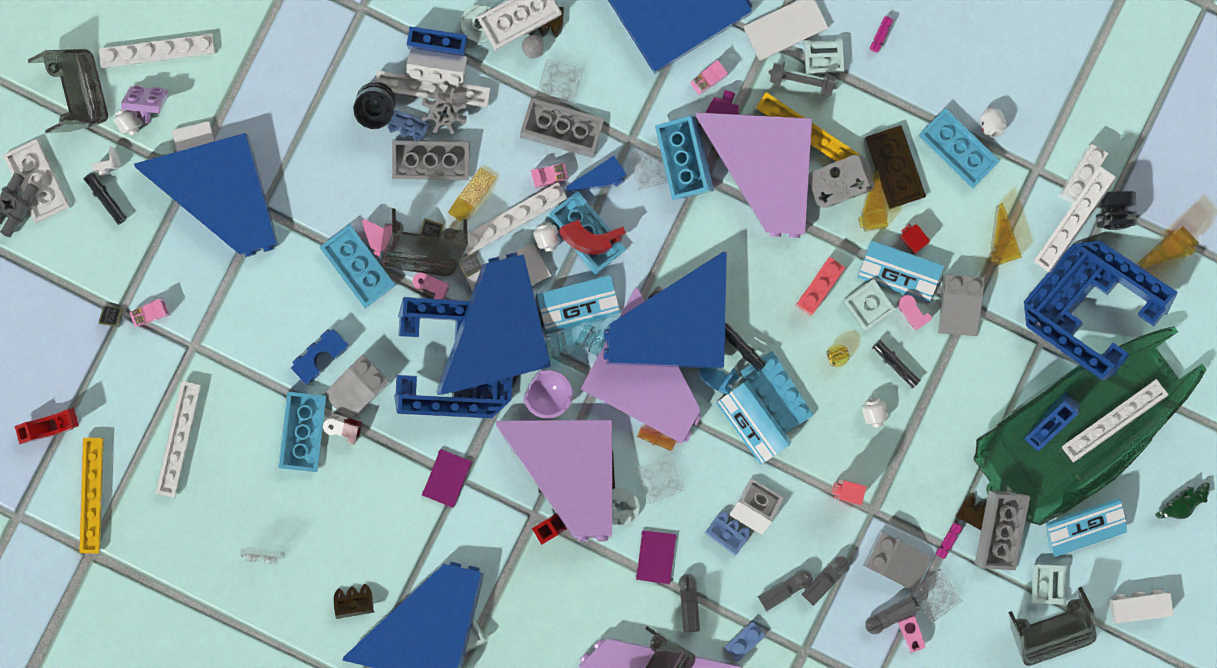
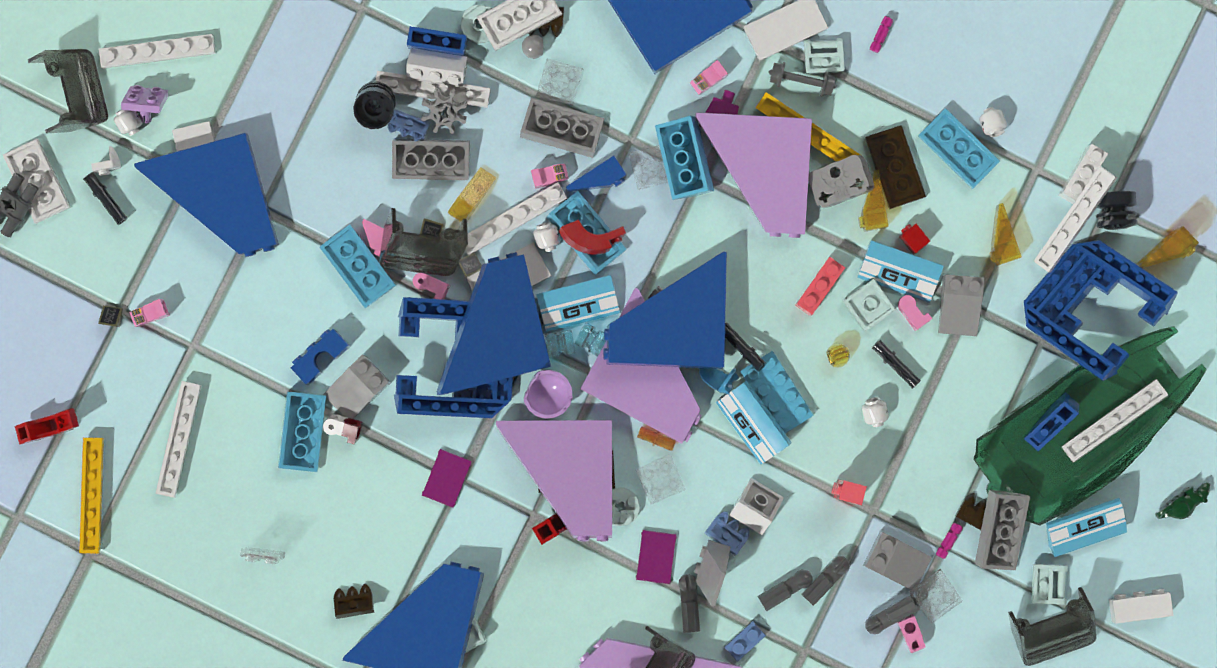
none -> light grey slope [694,540,731,607]

